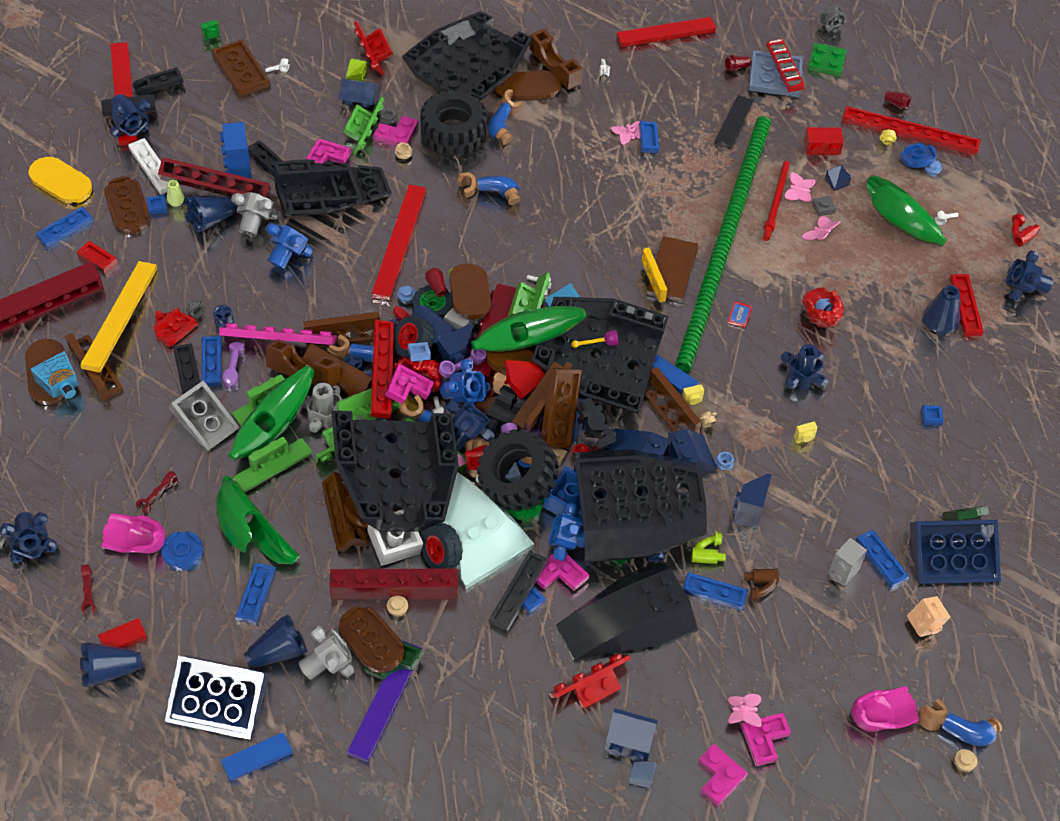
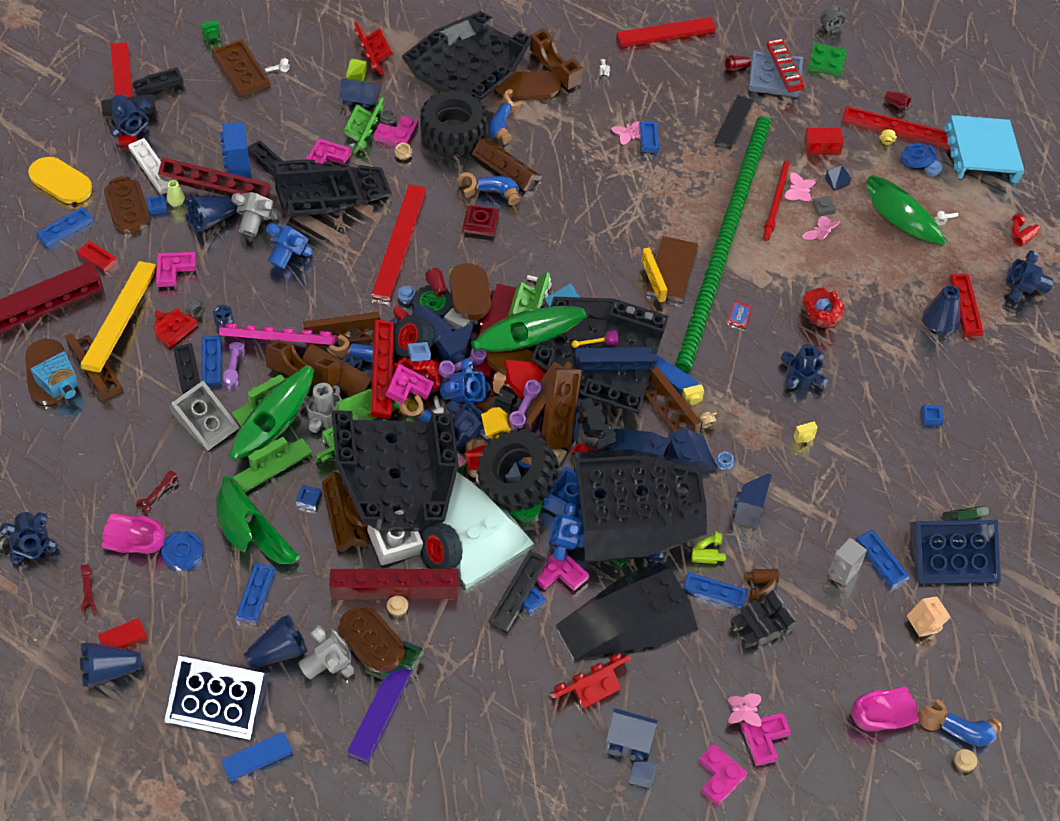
none -> dark pink plate [156,252,196,287]
none -> blue tile [296,485,322,510]
none -> dark red piece [462,205,499,236]
none -> reddish brown fence [472,138,542,191]
none -> yellow brick [481,407,511,440]
none -> medium lavender bar [508,380,541,429]
none -> dark blue panel [575,347,657,371]
none -> black hips [730,589,797,648]
none -> medium azure panel [944,115,1024,183]

